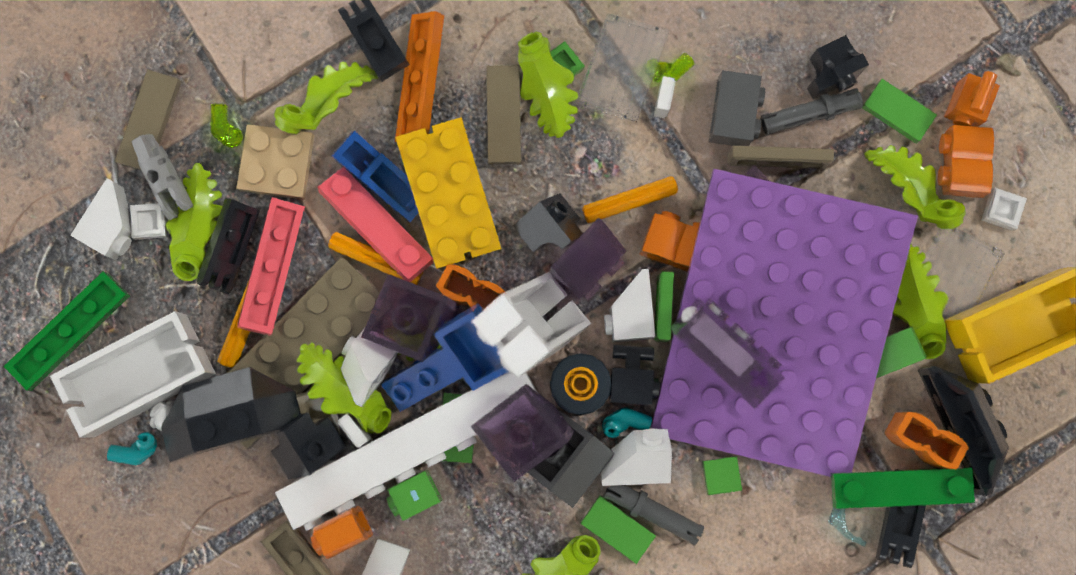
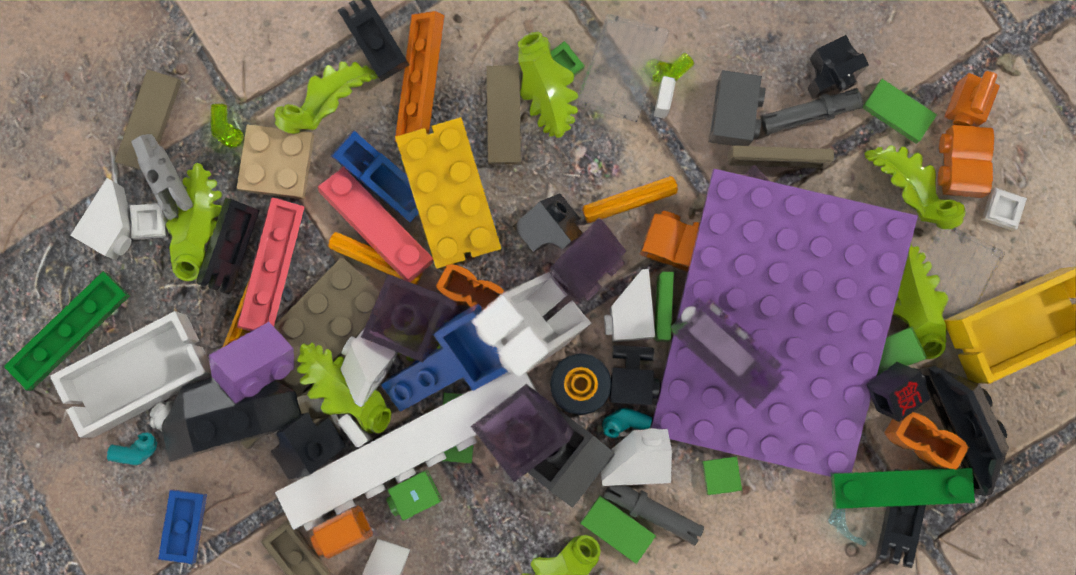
none -> blue plate [158,489,207,564]
none -> medium lavender brick [209,322,294,403]
none -> black brick [866,362,930,422]

